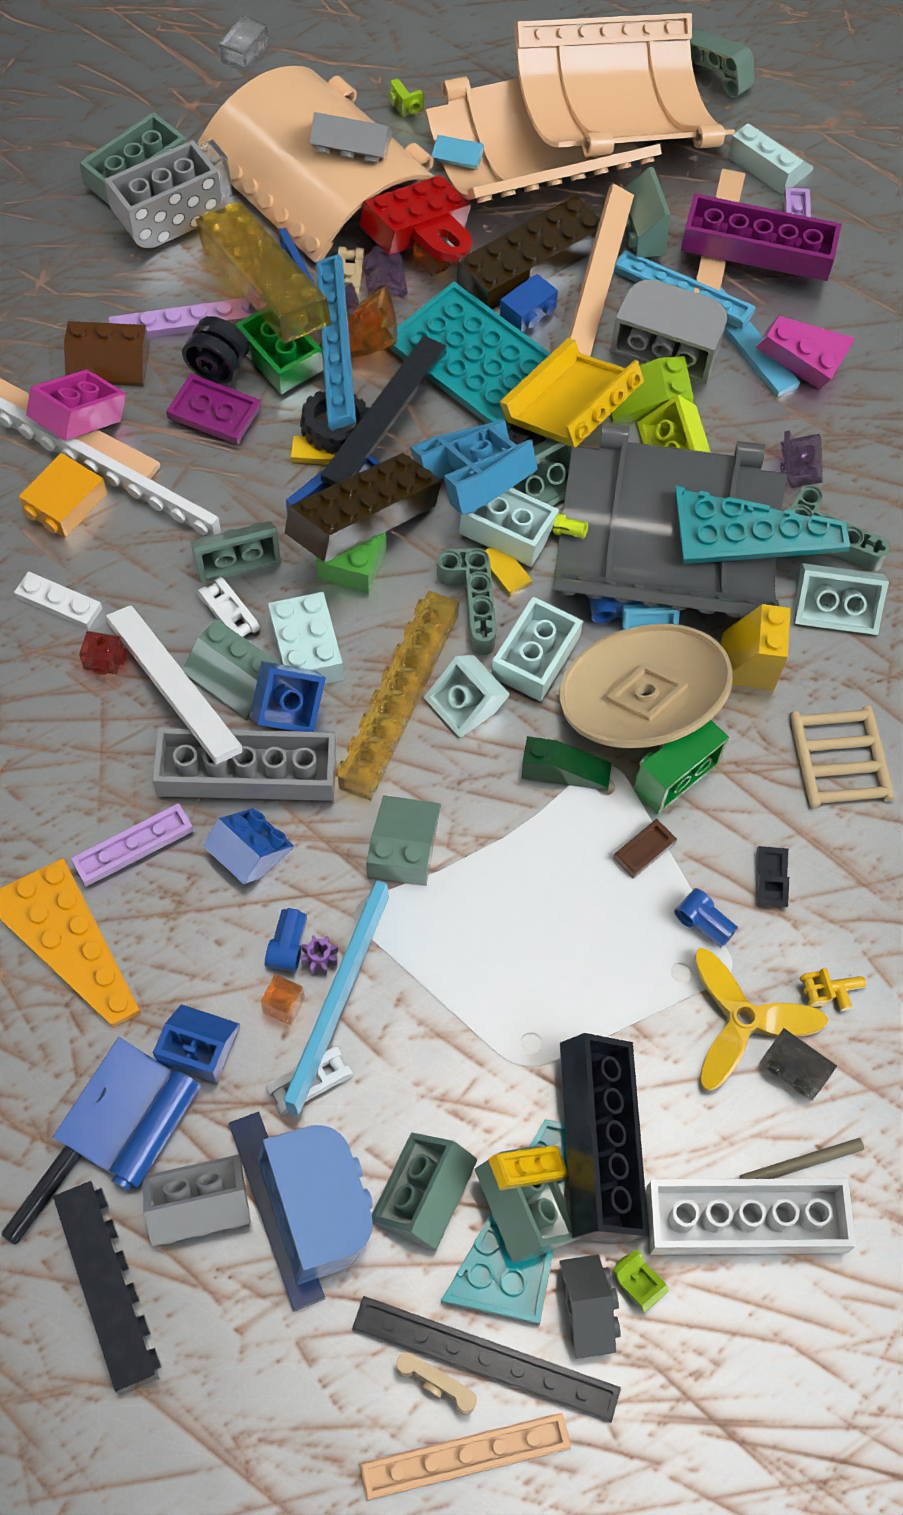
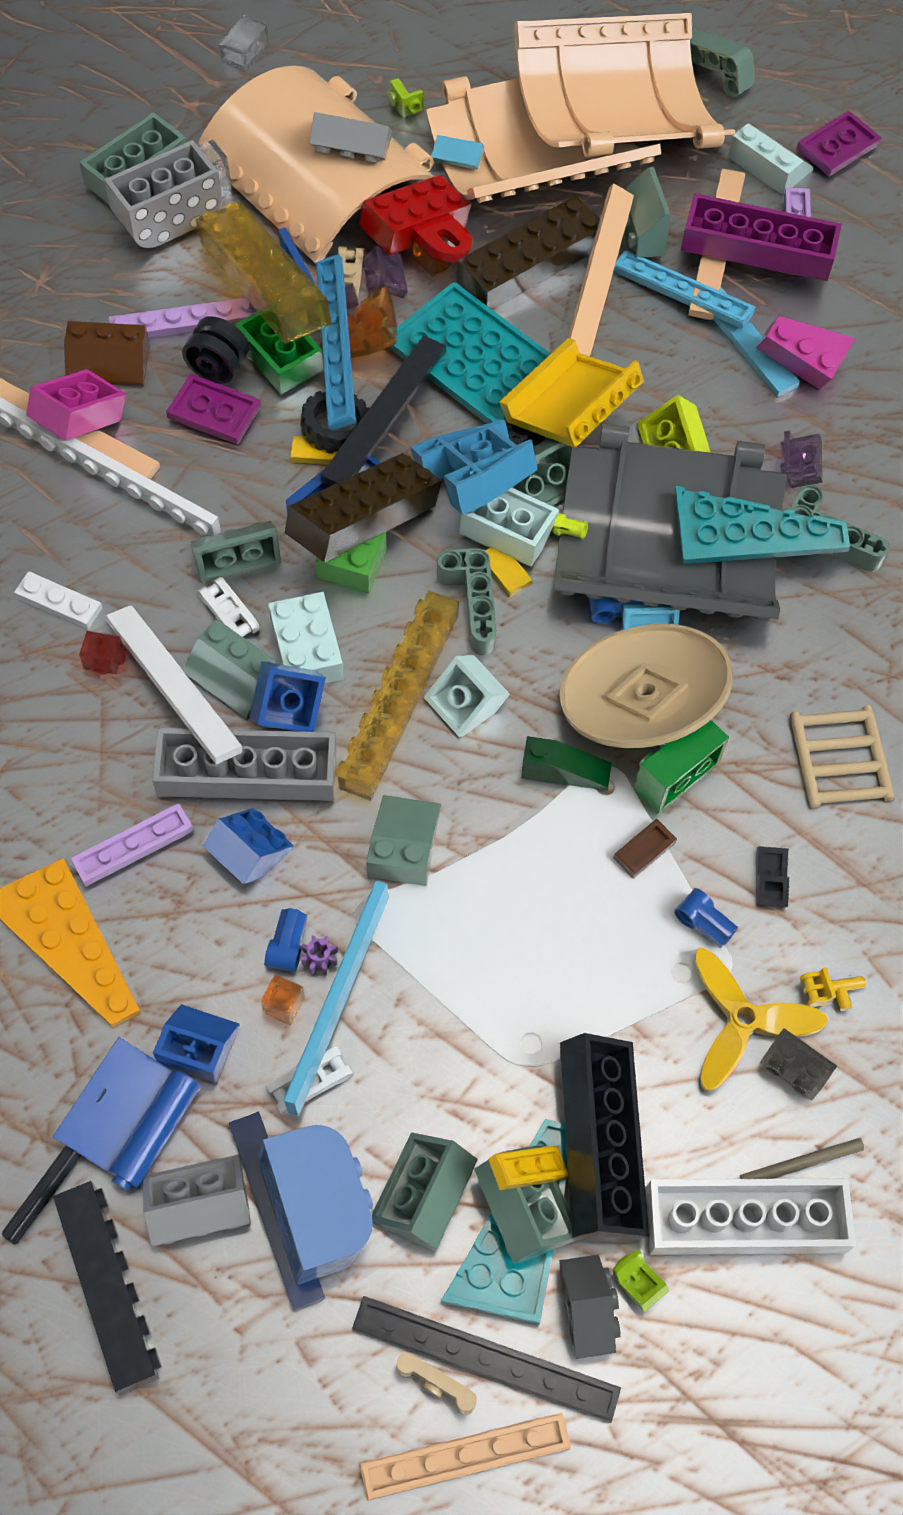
light orange brick [18,453,107,538] -> none
light aqua brick [491,597,583,702] -> none
blue brick [500,273,558,332] -> none
light grey brick [610,280,727,384] -> none
lime slope [611,356,694,423] -> none
yellow slope [721,604,791,691] -> none
light aqua slope [794,563,889,635] -> none
none -> magenta plate [796,110,882,177]

